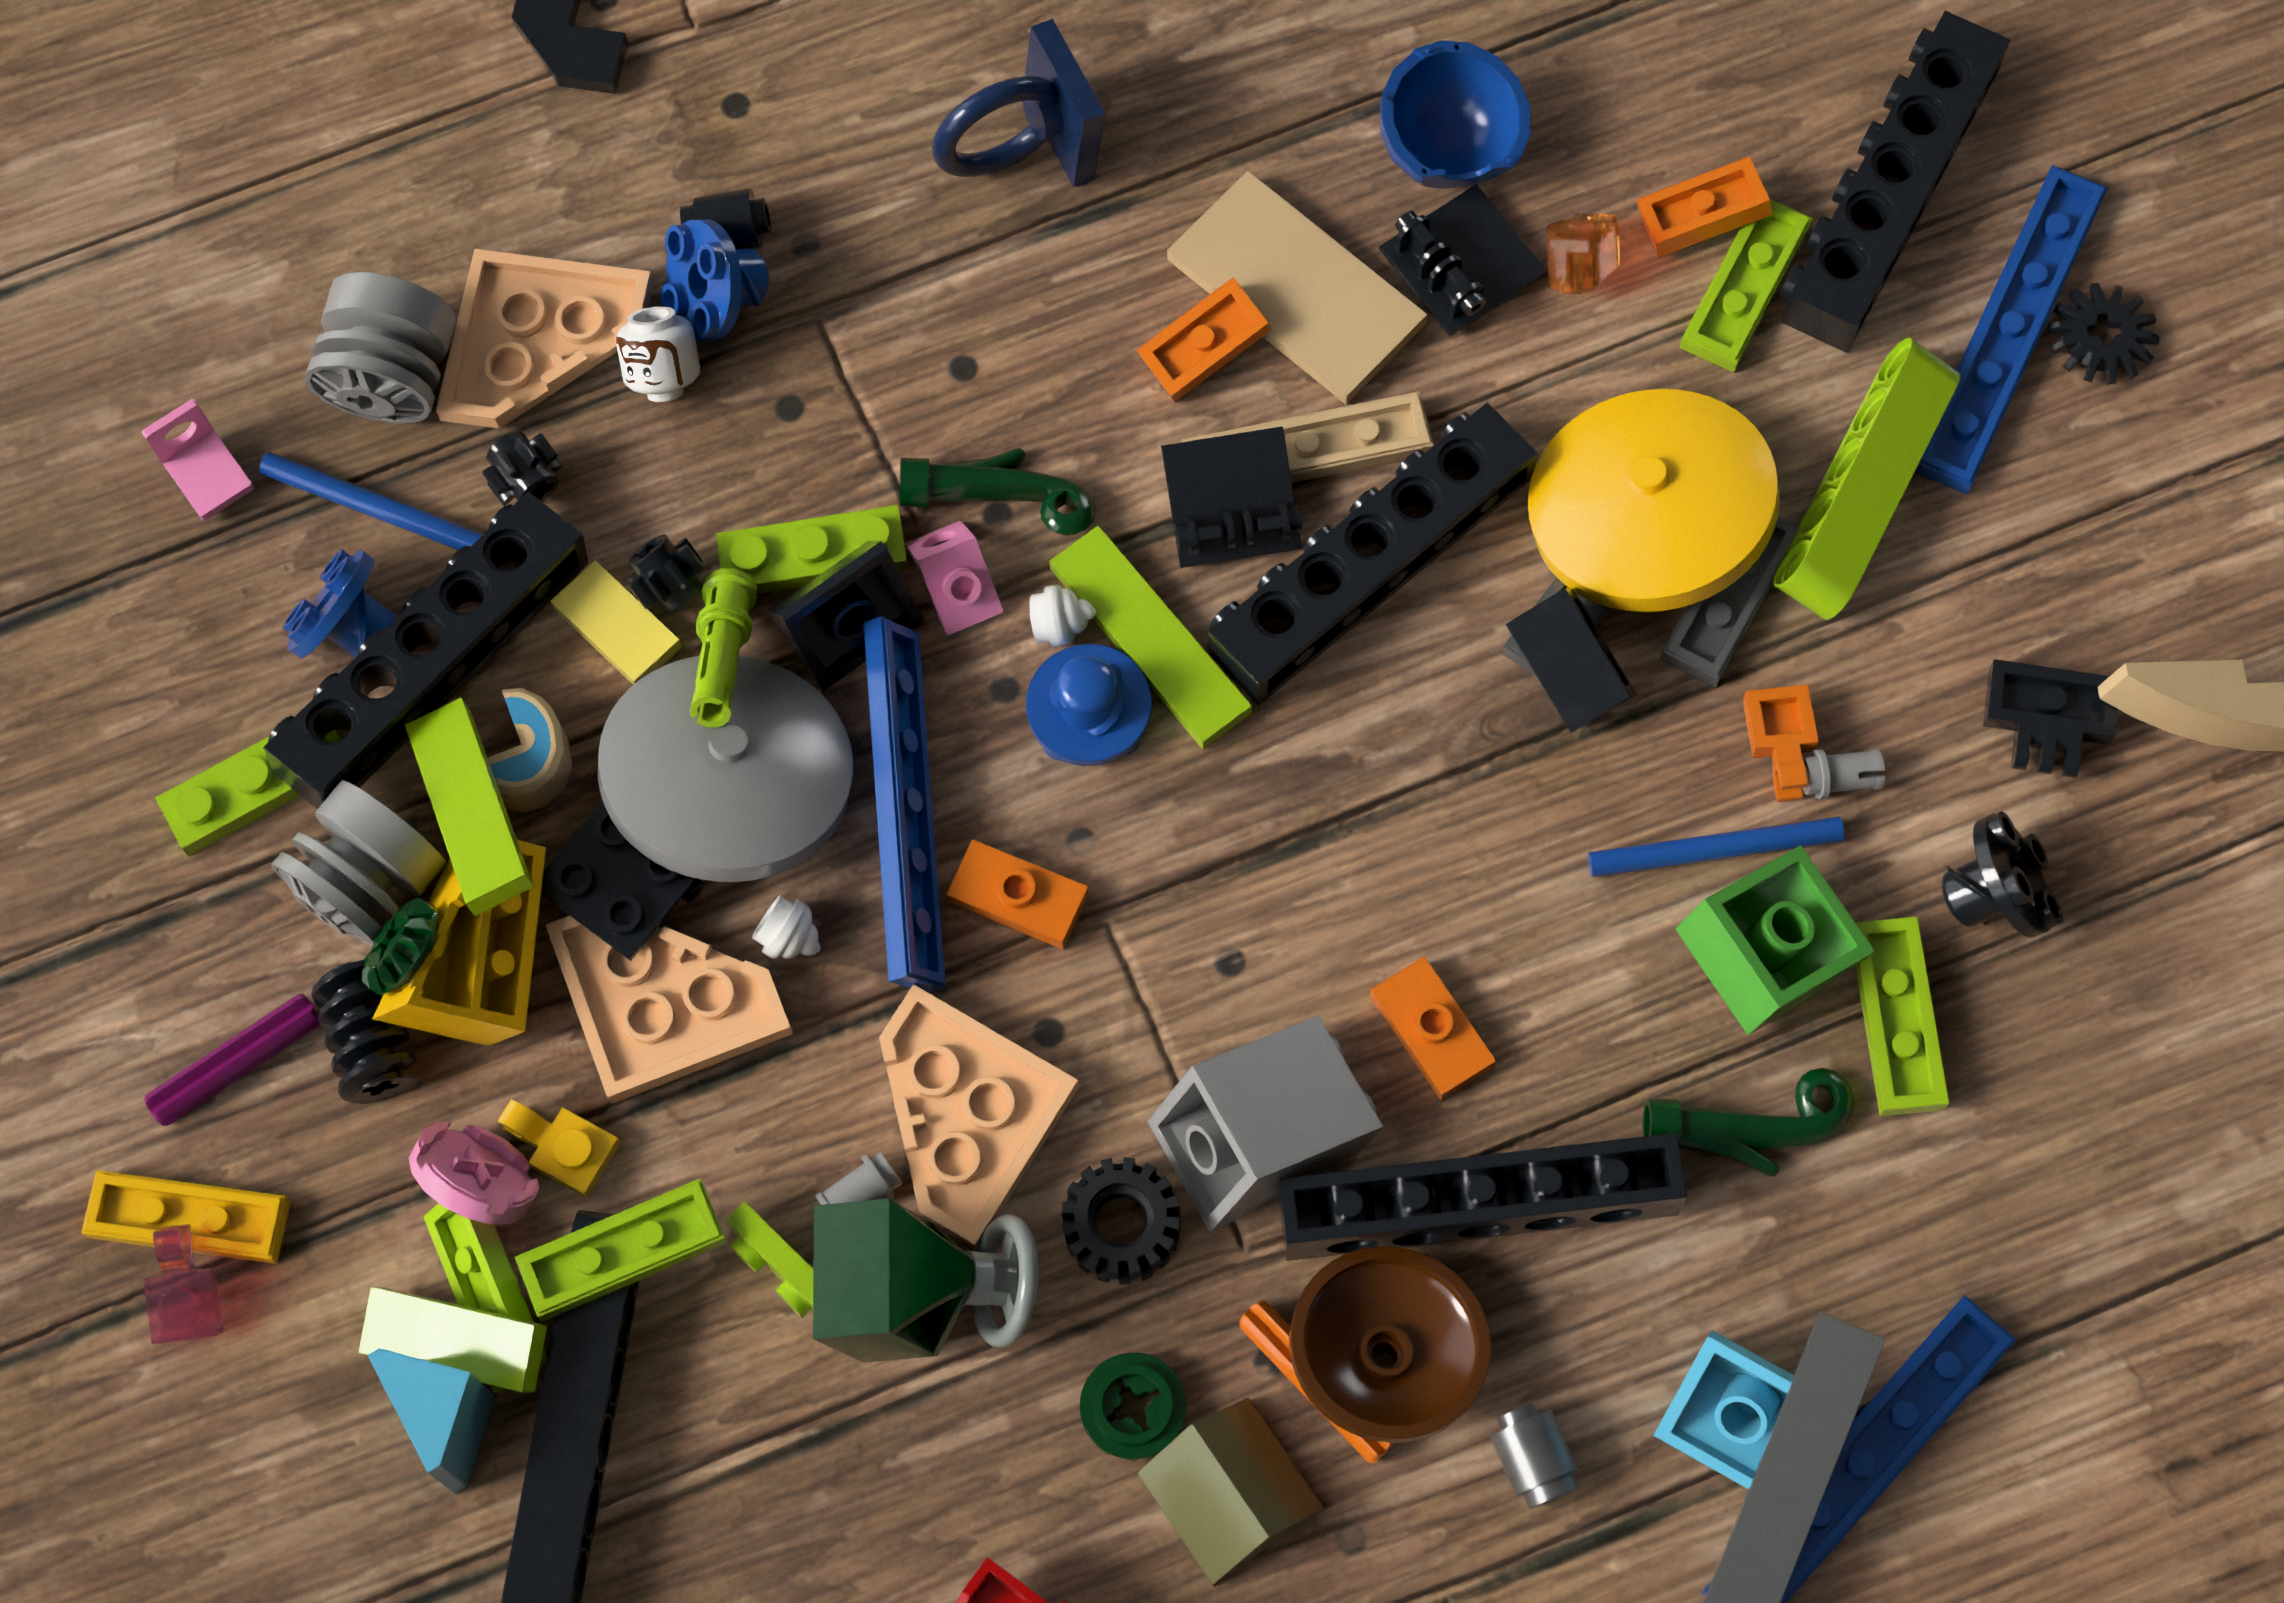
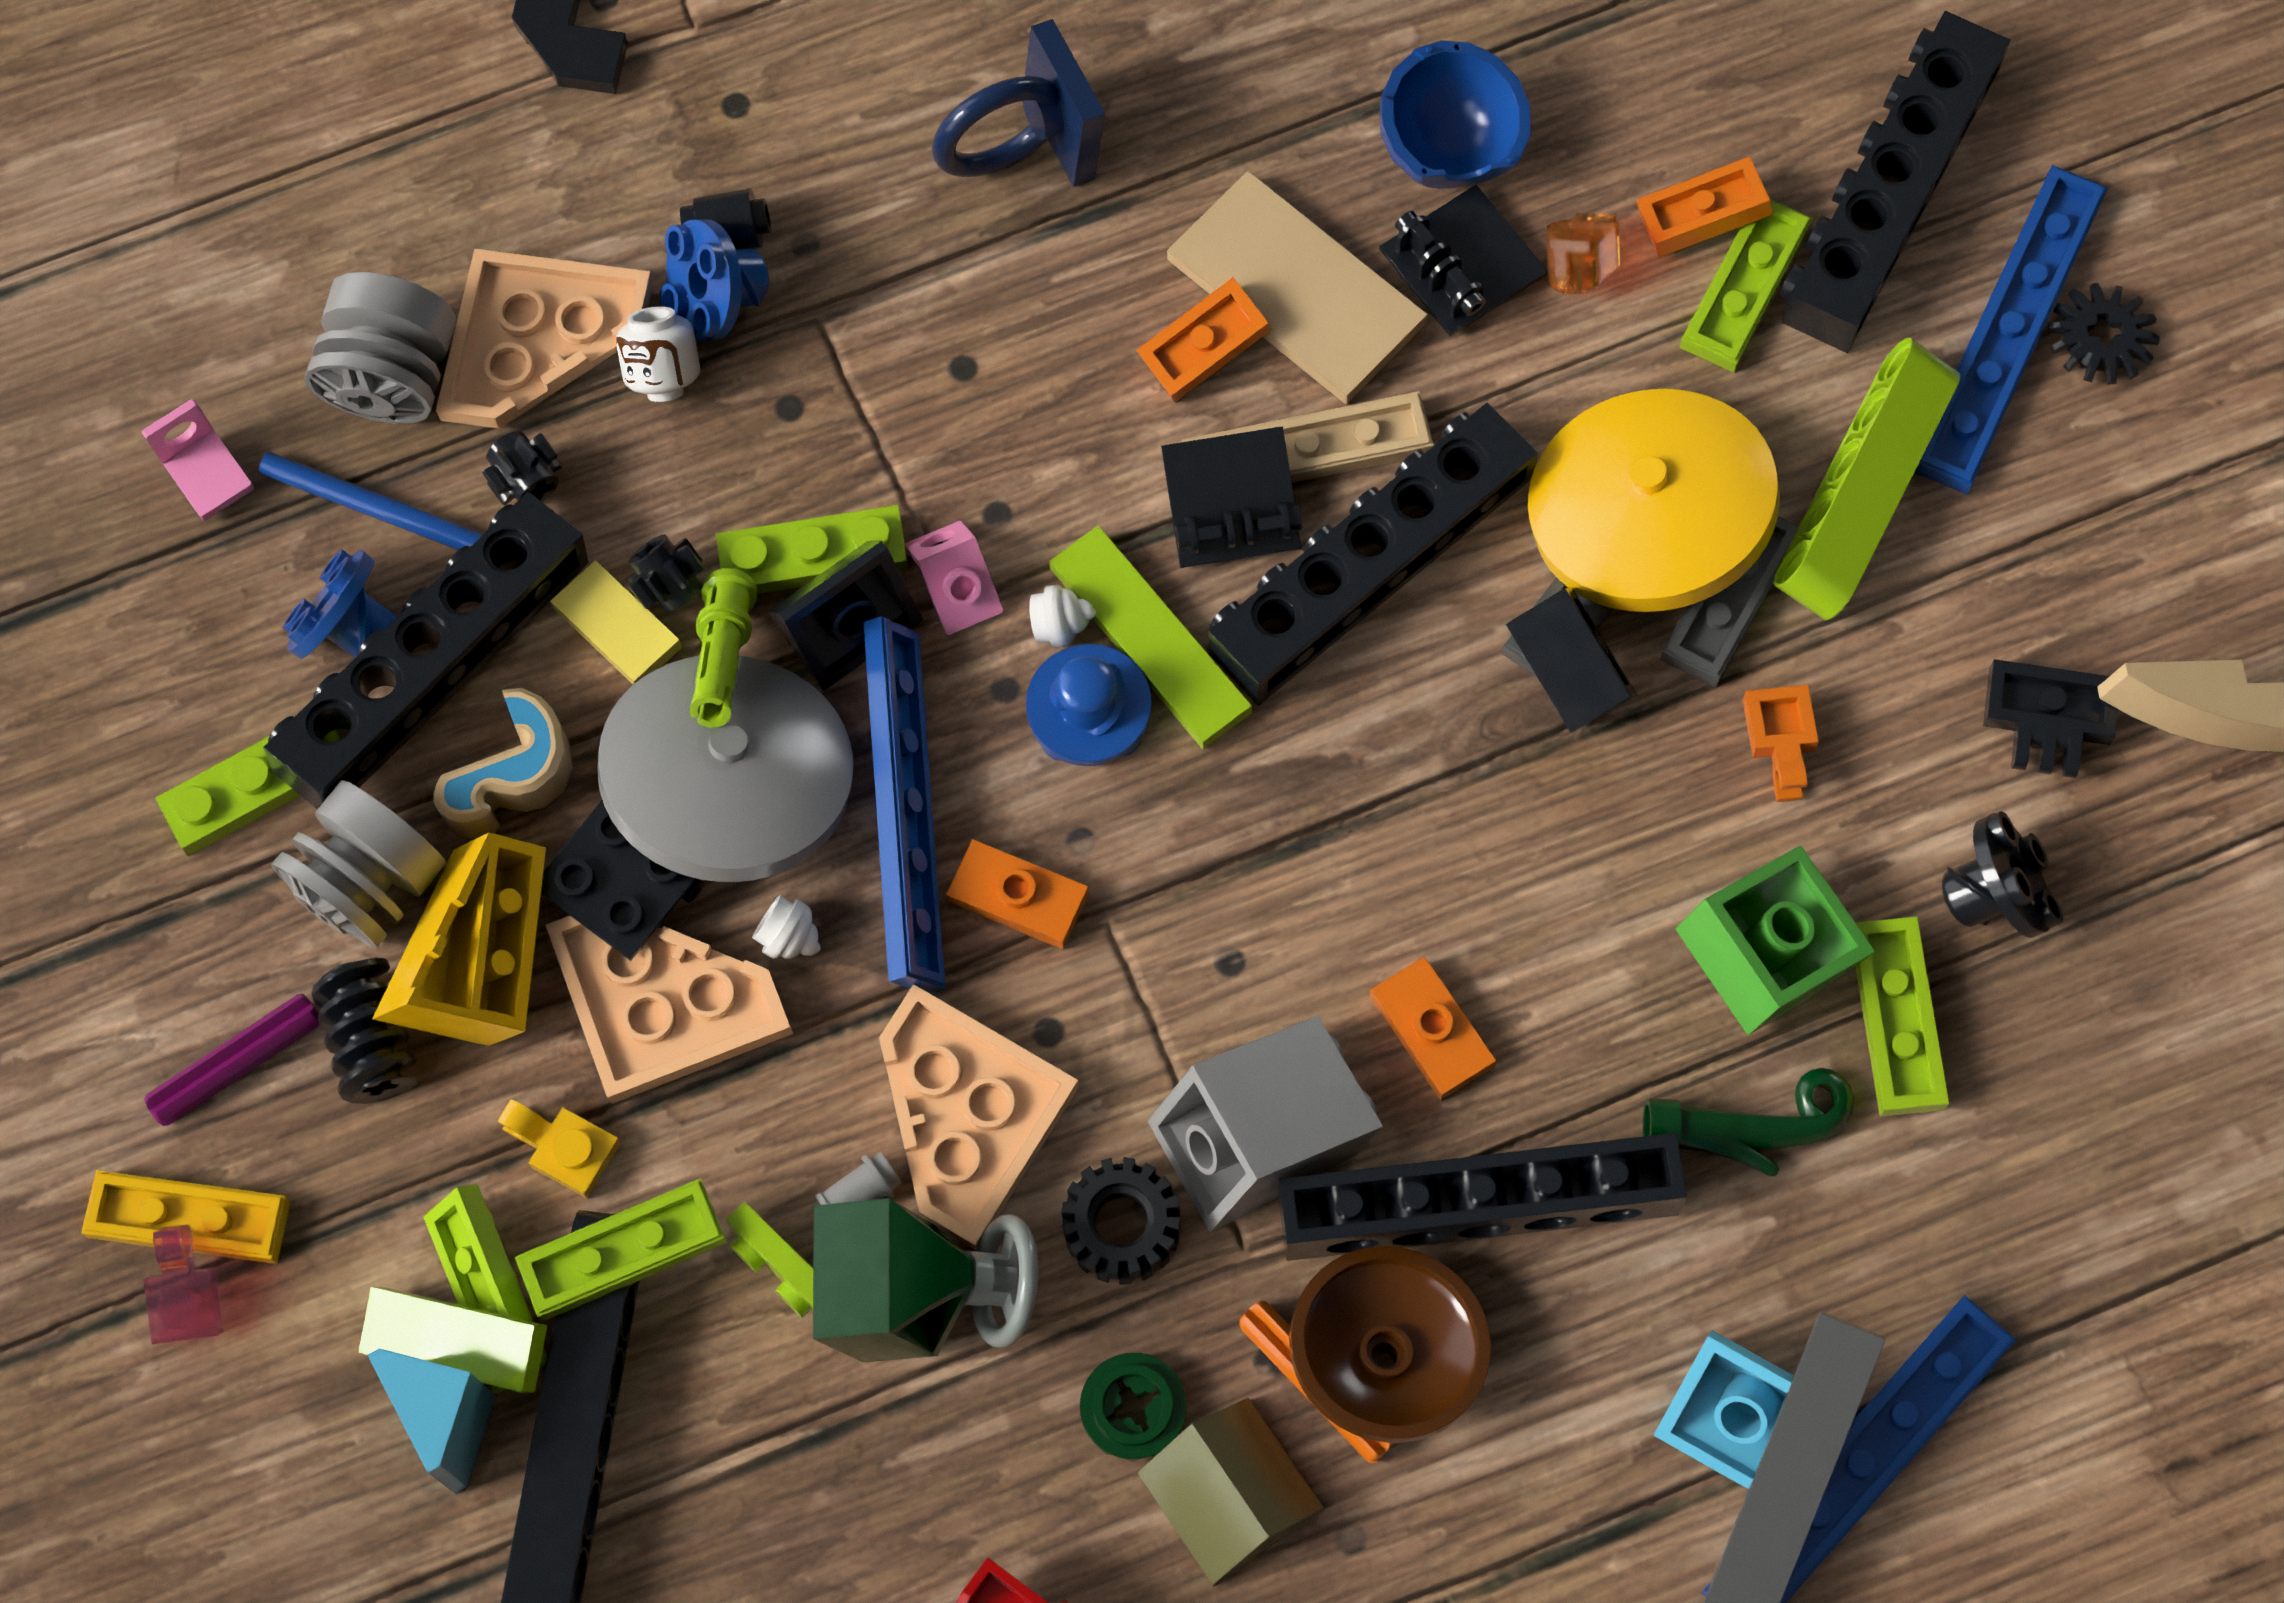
dark green gear [362,897,438,995] -> none
lime tile [405,697,534,916] -> none
bright pink tile [408,1122,539,1225] -> none
dark green plant [900,448,1096,536] -> none
flat silver brick [1490,1403,1579,1509] -> none
blue bar [1588,816,1844,877] -> none
light grey pin [1802,749,1885,800] -> none

